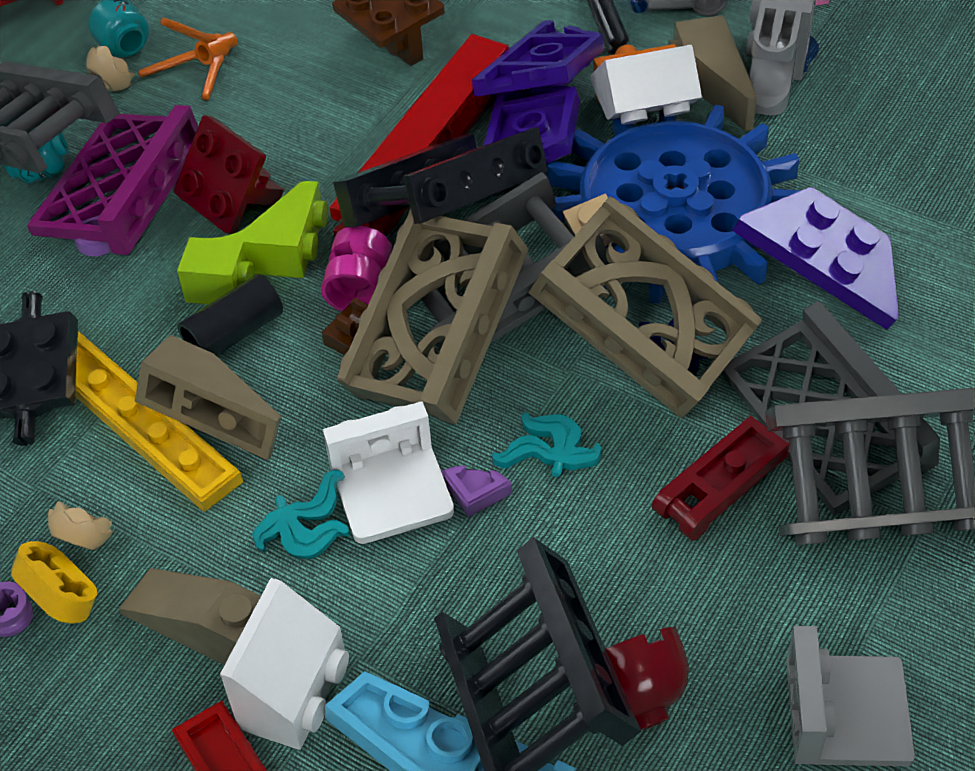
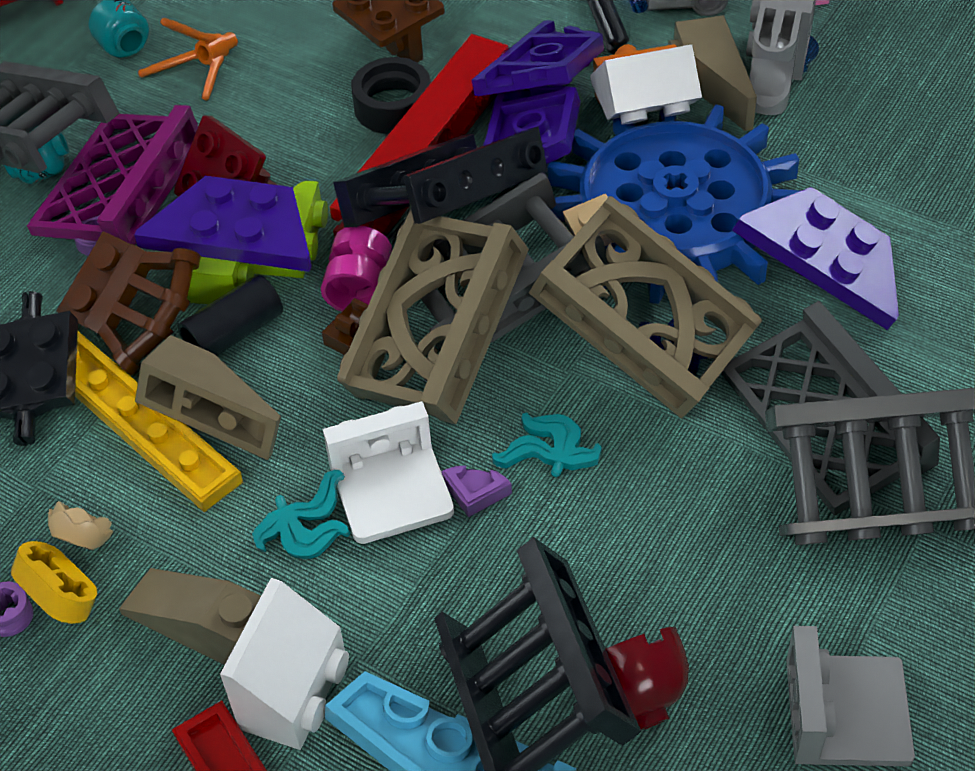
tan plate [86,46,135,92] -> none
dark red plate [651,415,790,541] -> none
none -> reddish brown plate [56,231,201,375]
none -> dark purple wing [134,176,312,272]
none -> black tyre [351,57,431,134]

